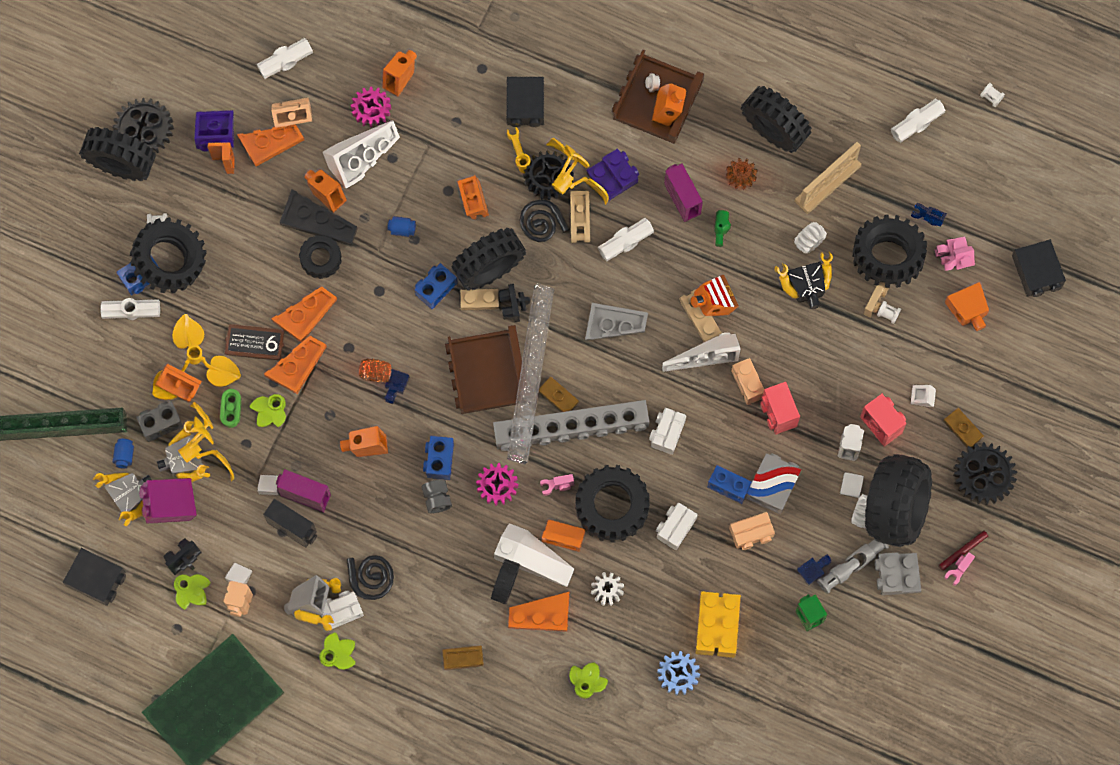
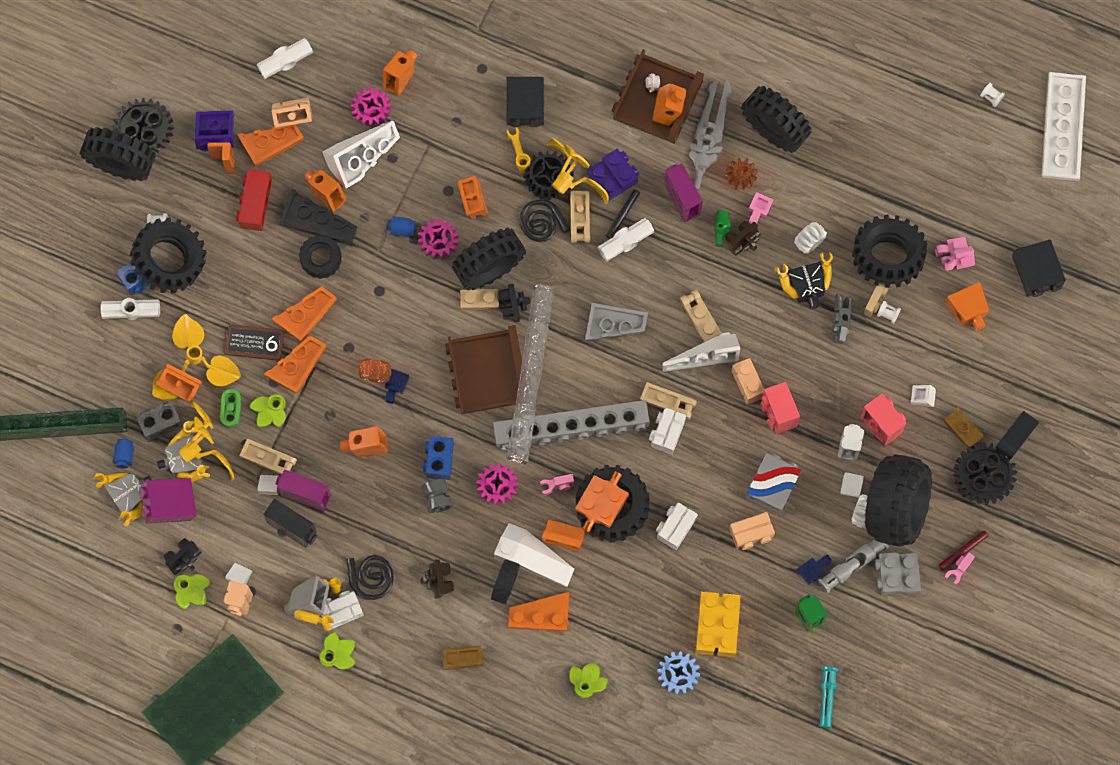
black brick [63,548,126,606] -> none
blue brick [414,263,458,310] -> none
pearl gold plate [538,377,579,412] -> none
white gear [591,572,624,606] -> none
torso [691,275,739,316] -> none
blue brick [707,465,752,504] -> none
tan fence [794,142,862,214] -> none
white piece [891,99,945,143] -> none
clear blue plate [911,203,947,227] -> none
none -> red brick [236,169,272,231]
none -> tan plate [239,439,297,474]
none -> dark pink gear [418,218,459,259]
none -> dark brown hips [420,559,454,599]
none -> orange plate [575,472,629,532]
none -> black bar [605,189,640,239]
none -> tan plate [640,382,697,420]
none -> light grey sword [689,79,732,191]
none -> dark brown hips [725,221,761,256]
none -> bright pink plate [748,192,773,224]
none -> teal pin [819,666,839,728]
none -> dark grey hinge [832,294,852,344]
none -> black beam [995,411,1039,459]
none -> white tile [1041,72,1086,182]

